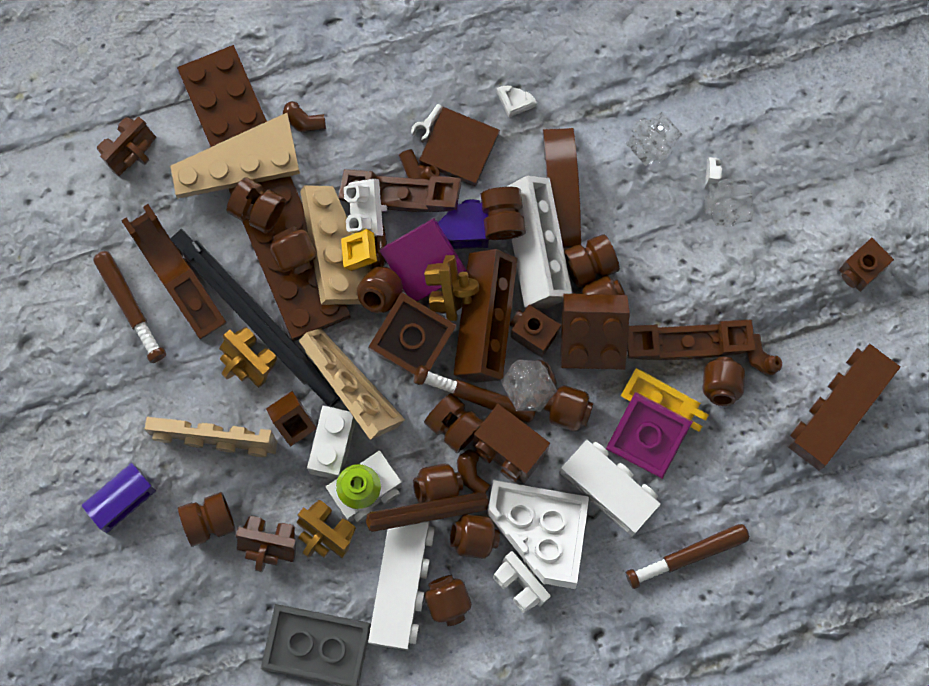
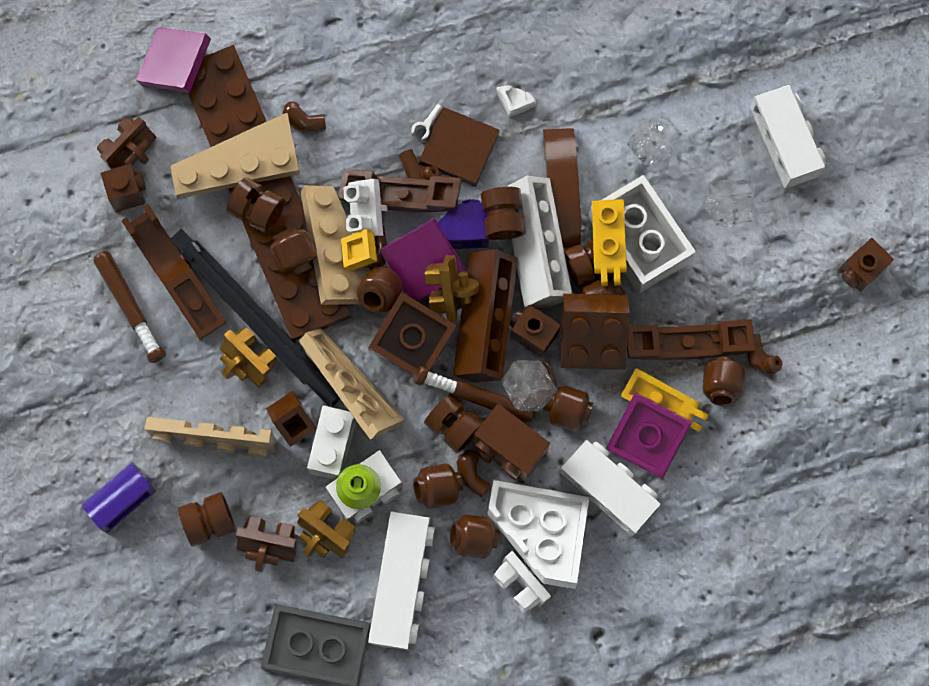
reddish brown axle [366,492,489,532] -> none
reddish brown head [424,575,472,626] -> none
reddish brown piece [625,524,750,589] -> none
white tile [705,157,722,189] -> none
reddish brown brick [788,344,901,471] -> none
none -> reddish brown brick [101,163,147,213]
none -> tile [136,27,211,93]
none -> white brick [588,175,696,294]
none -> yellow hinge [592,199,627,286]
none -> white brick [750,85,826,189]

